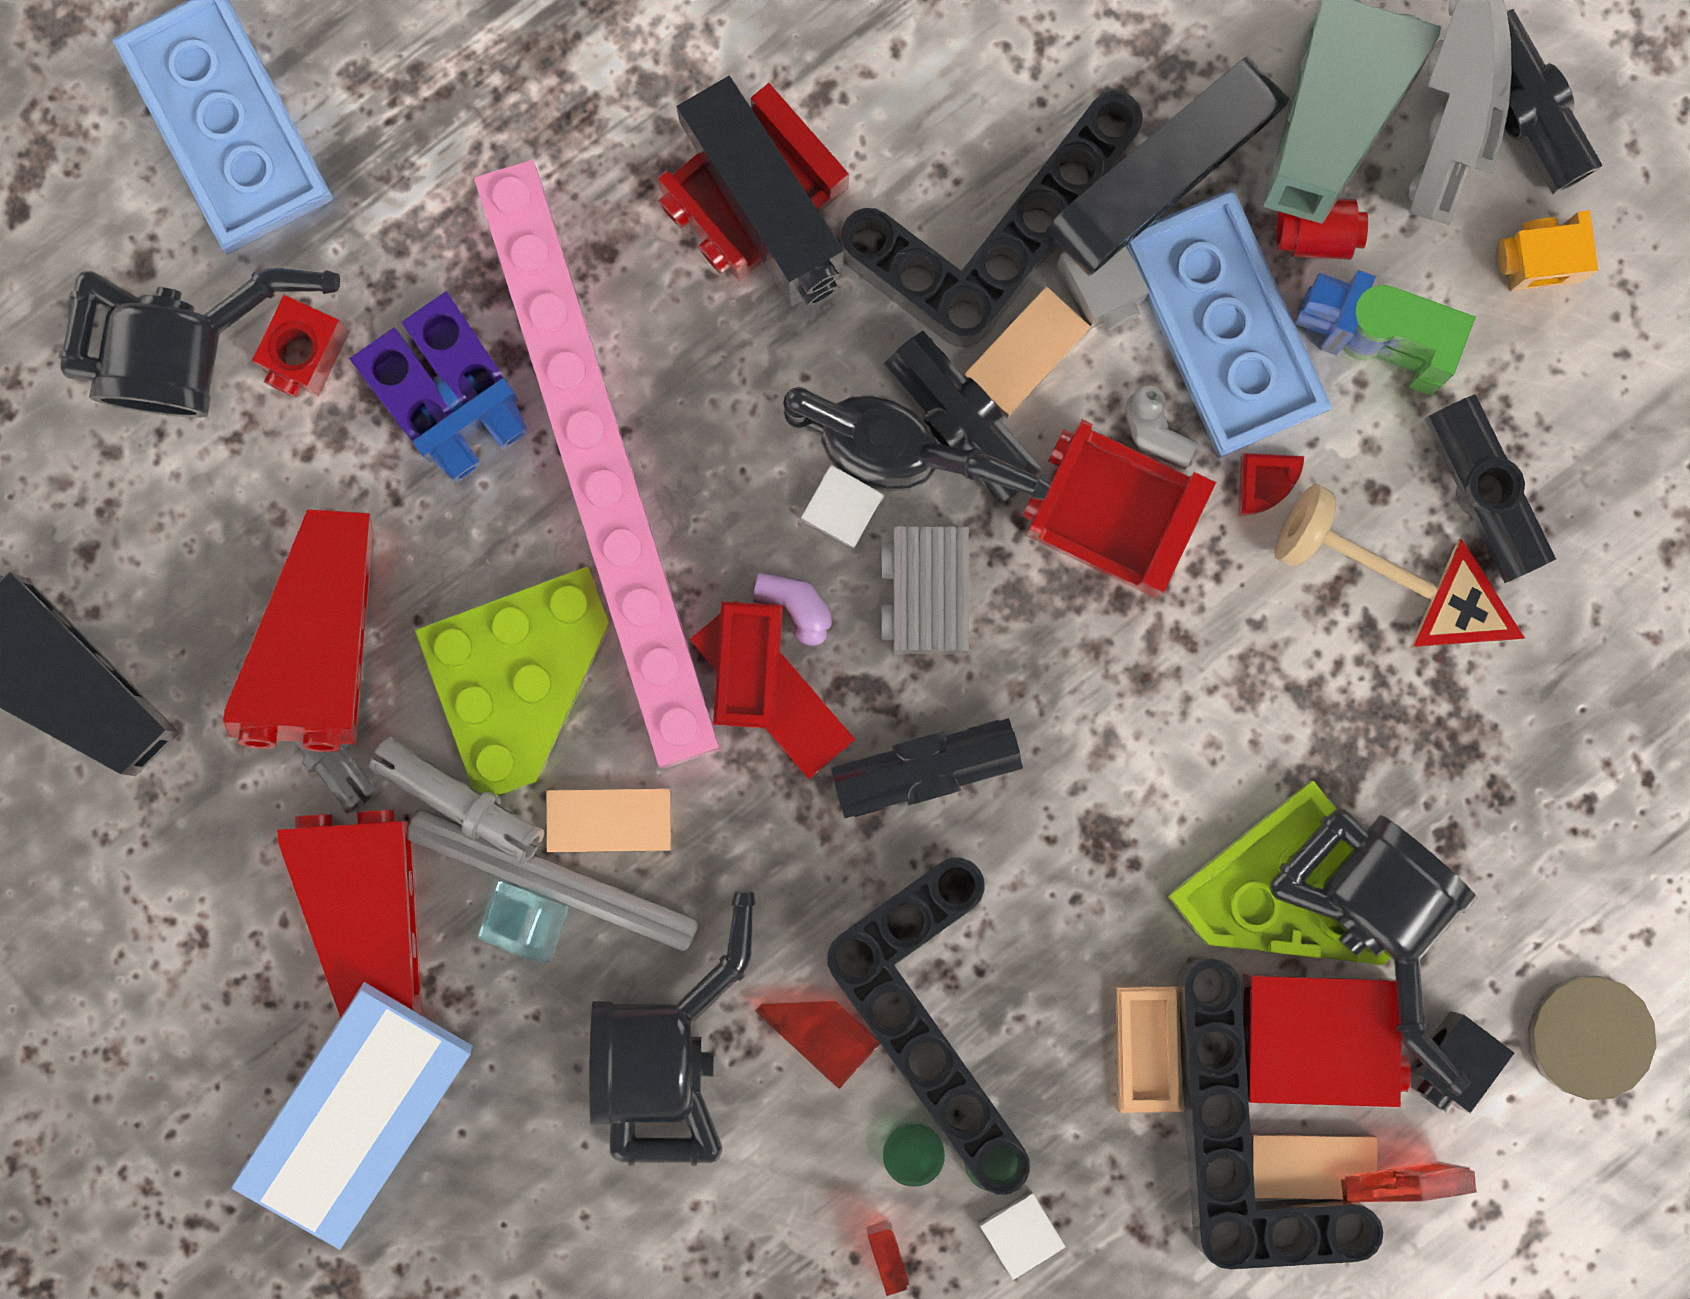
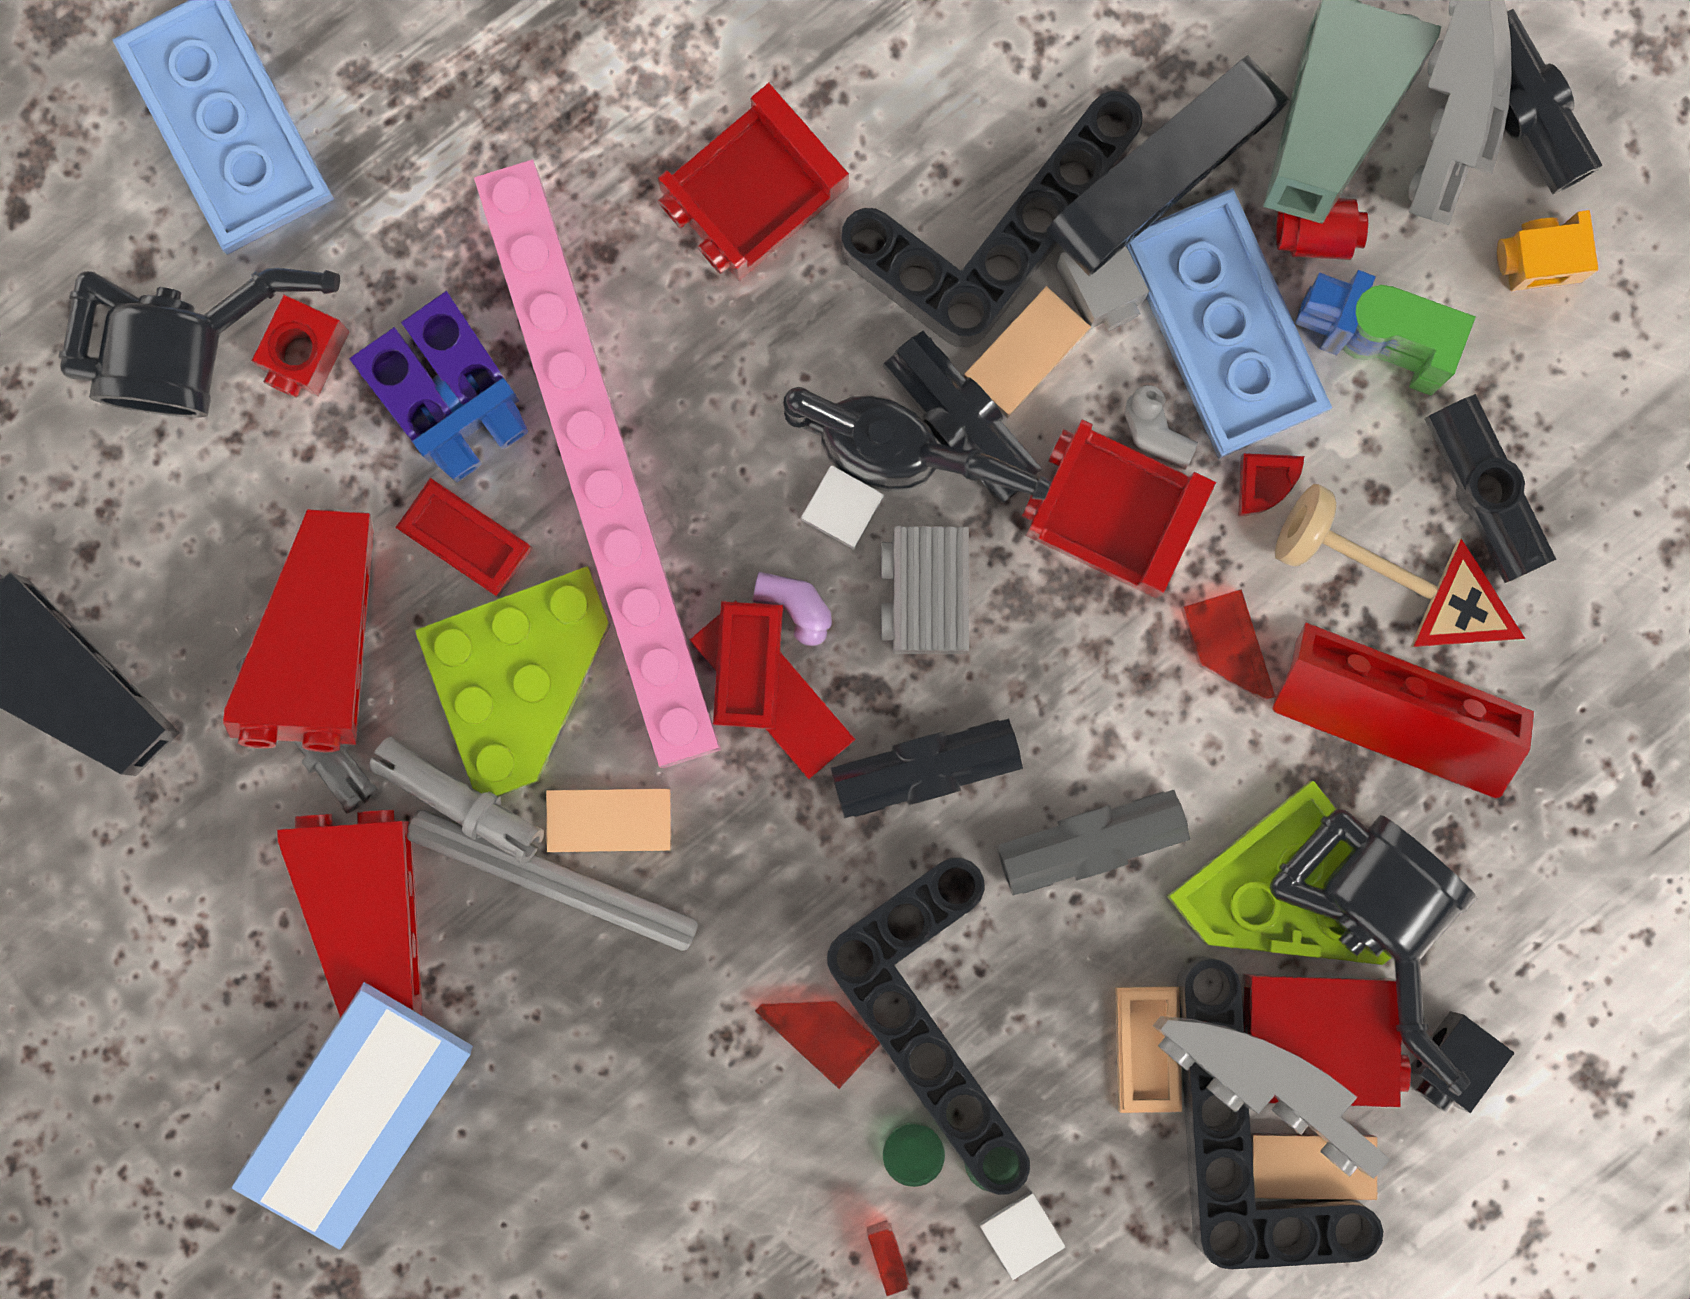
clear light blue slope [478,880,569,963] -> none
black piece [589,891,756,1166] -> none
black slope [676,75,844,308] -> none
clear red tile [1341,1161,1477,1202] -> none
dark tan tile [1528,976,1657,1100] -> none
none -> red tile [395,478,533,598]
none -> dark grey piece [996,790,1190,896]
none -> light grey slope [1153,1016,1390,1179]
none -> clear red tile [1181,589,1276,701]
none -> red panel [1272,622,1534,798]

